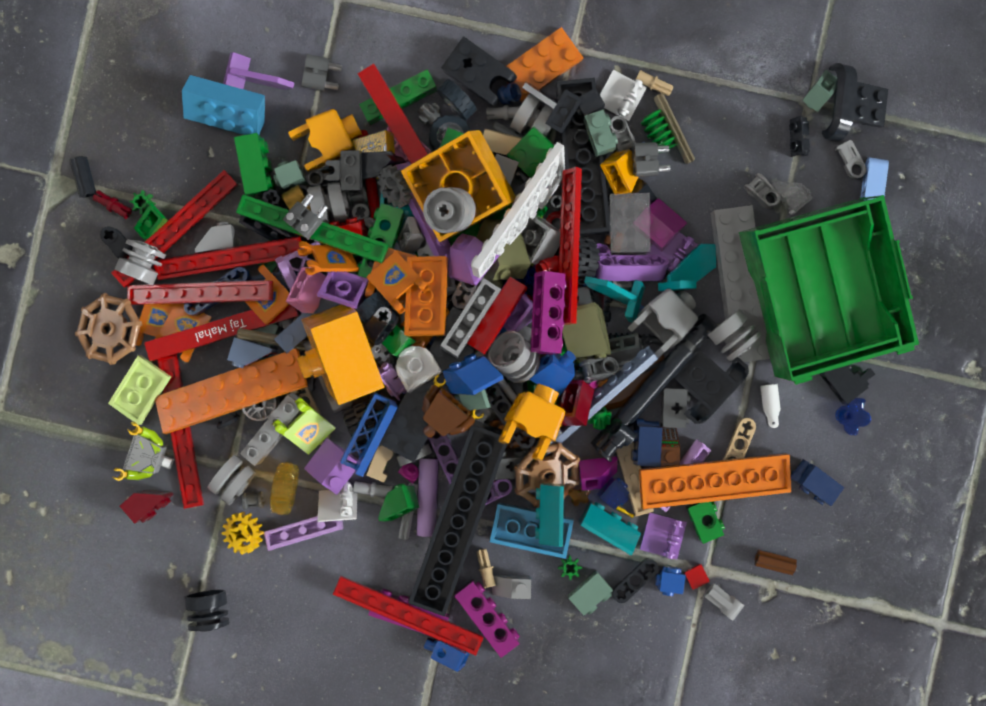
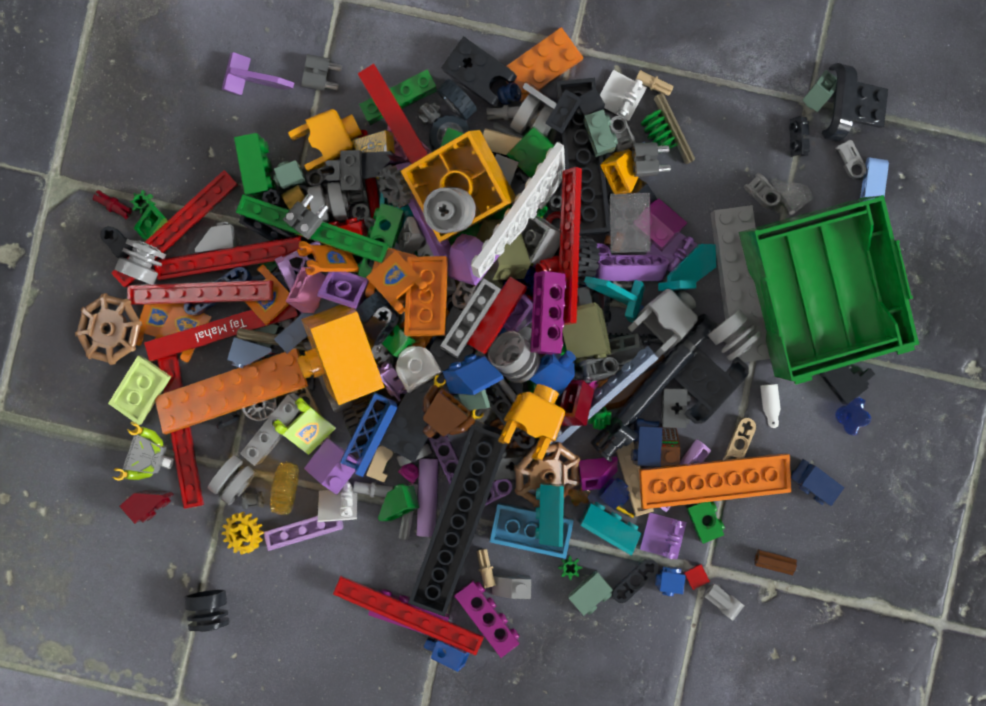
black axle [70,156,96,198] -> none
dark azure brick [182,75,265,135] -> none

